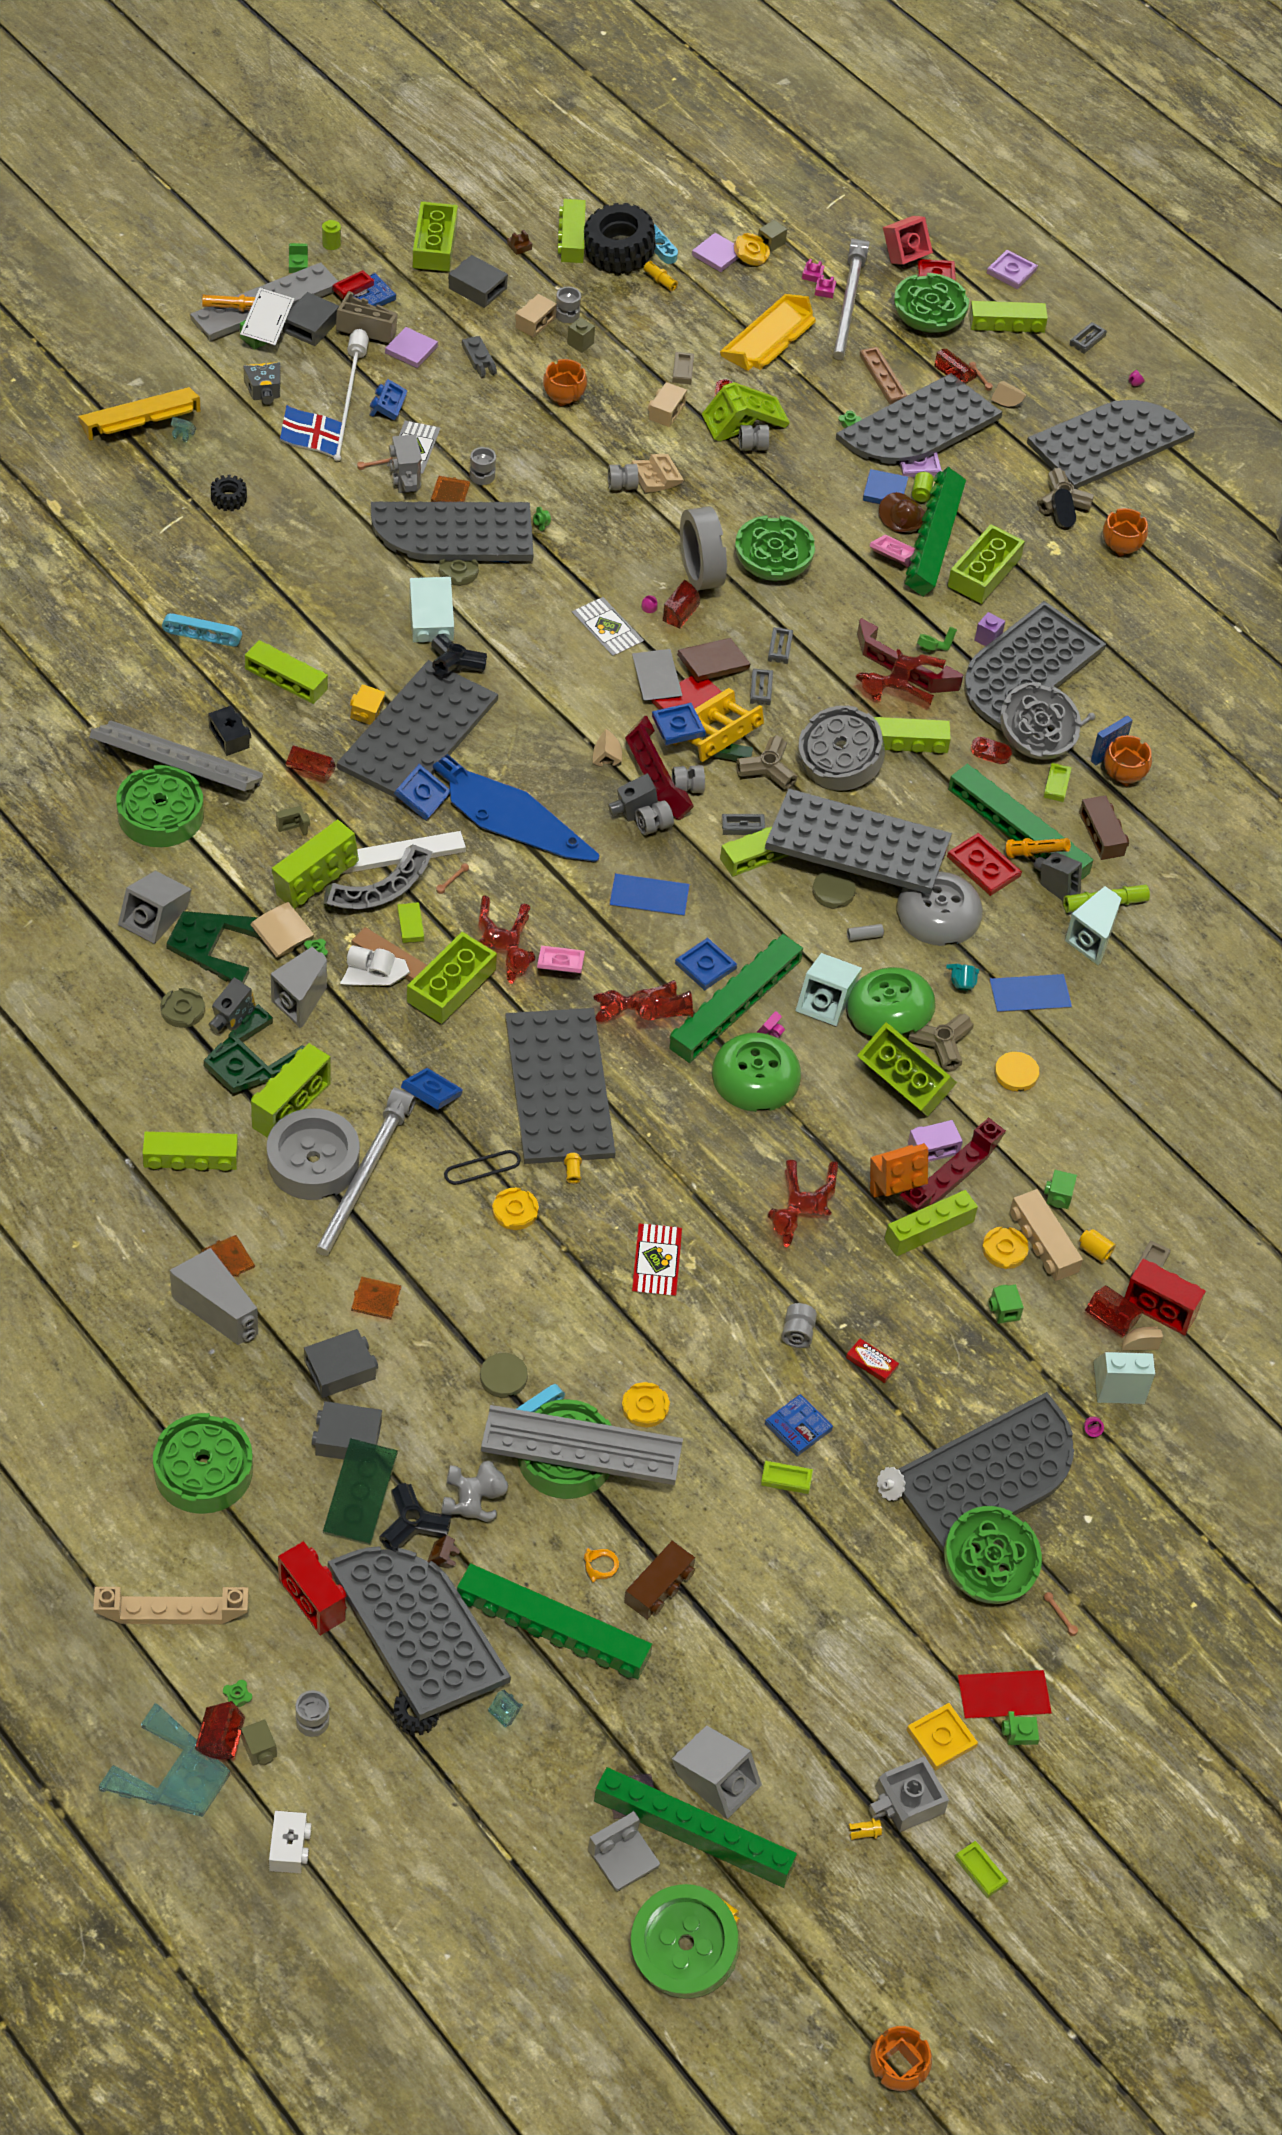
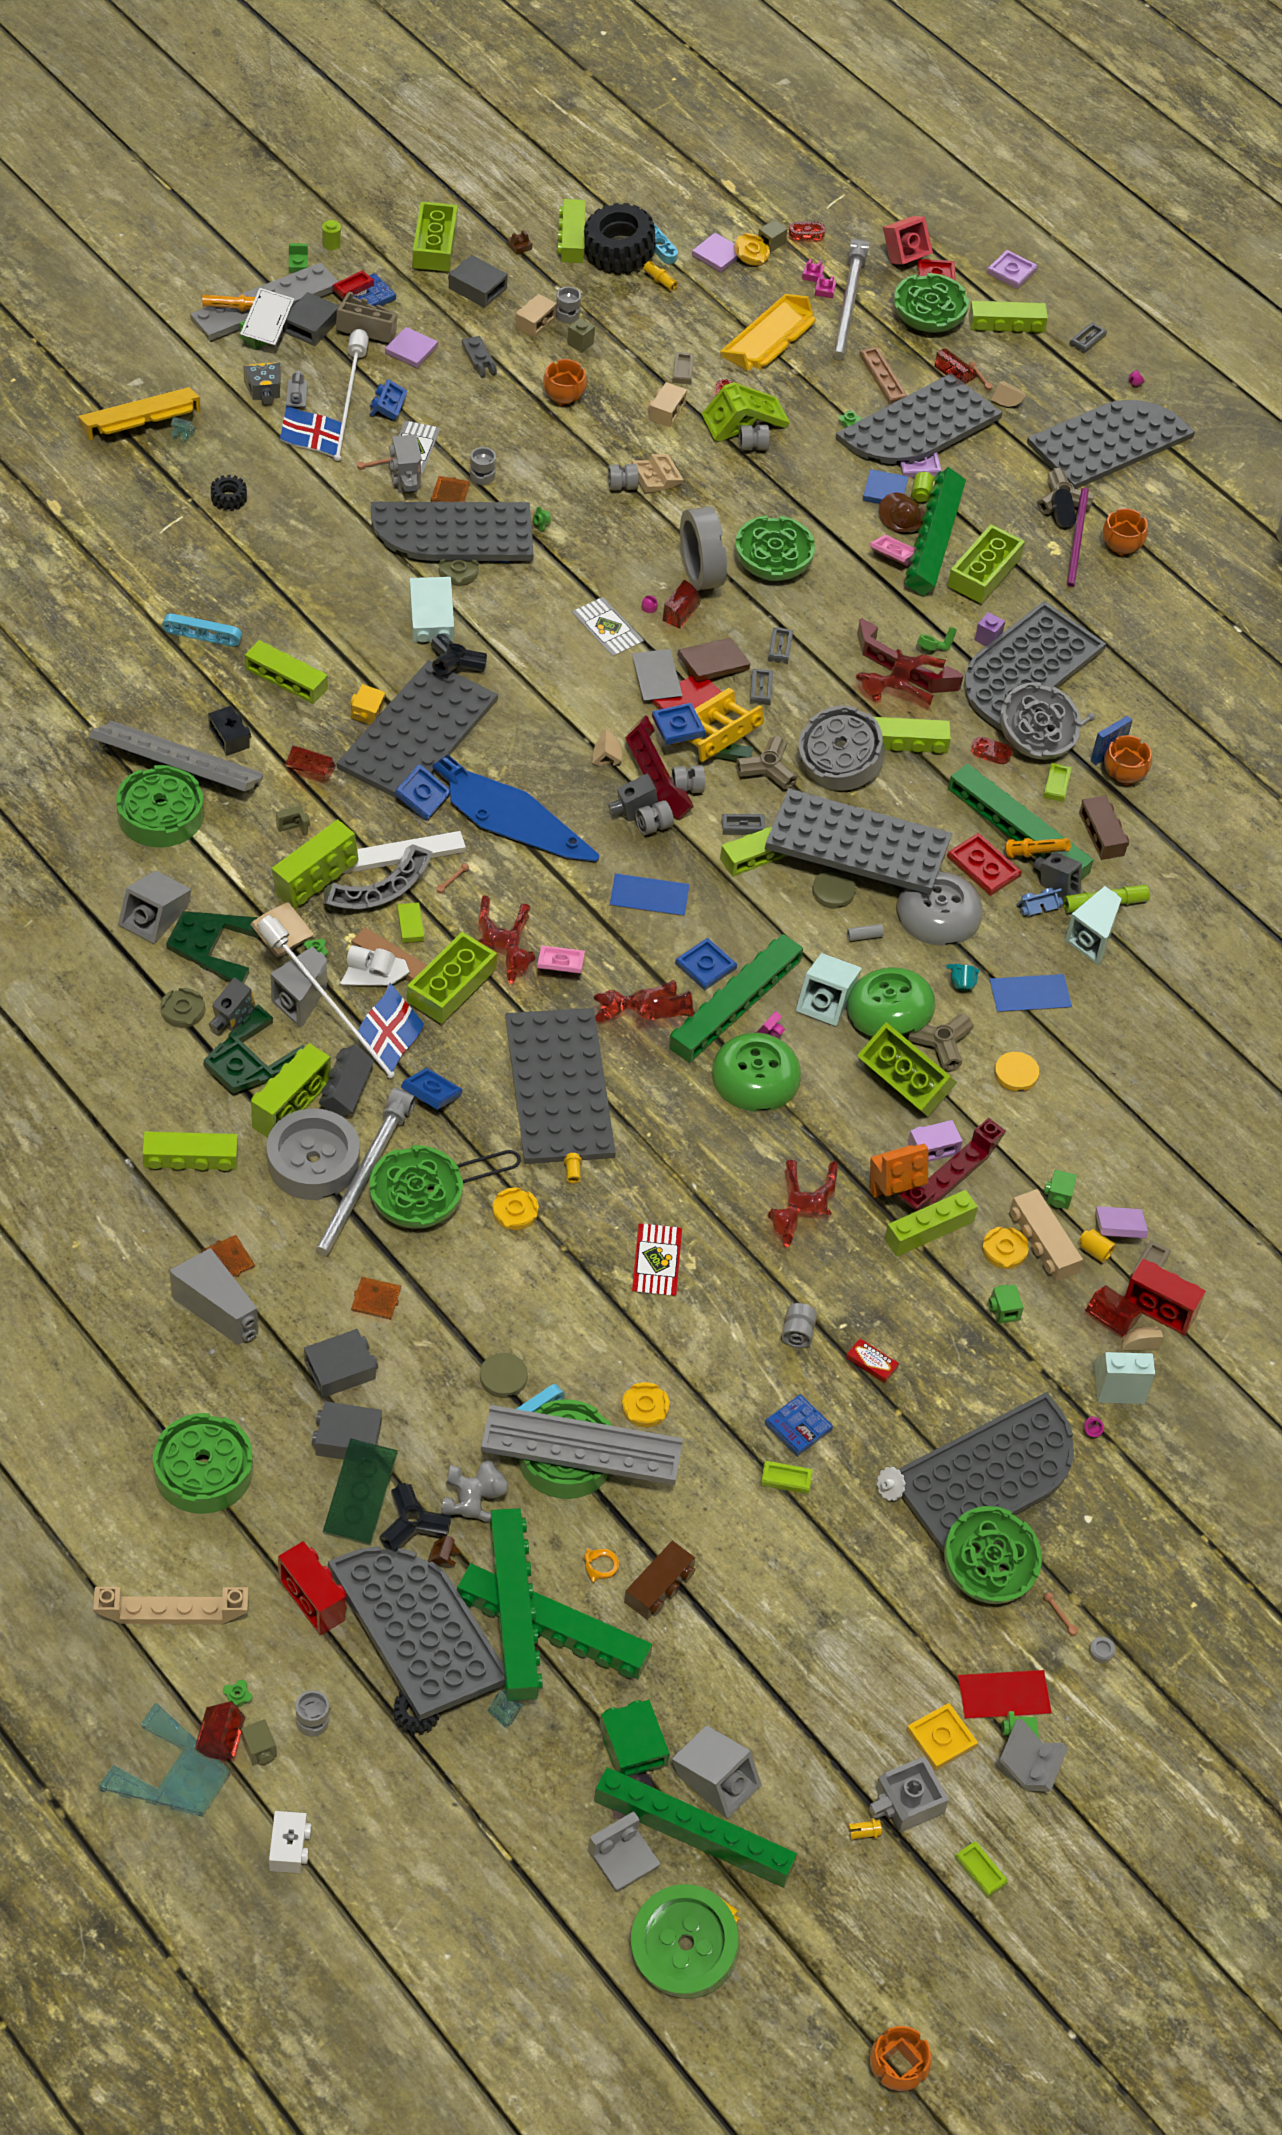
none -> flag [257,915,424,1079]
none -> light grey hinge [286,371,308,407]
none -> dark grey brick [319,1044,374,1117]
none -> bright green brick [370,1145,463,1229]
none -> green brick [490,1508,543,1701]
none -> green brick [599,1700,670,1776]
none -> clear red plate [789,222,826,240]
none -> light grey bracket [1000,1719,1068,1791]
none -> medium blue hinge [1016,888,1063,917]
none -> magenta piece [1067,488,1089,587]
none -> light grey tile [1089,1637,1115,1663]
none -> lavender tile [1095,1206,1148,1238]

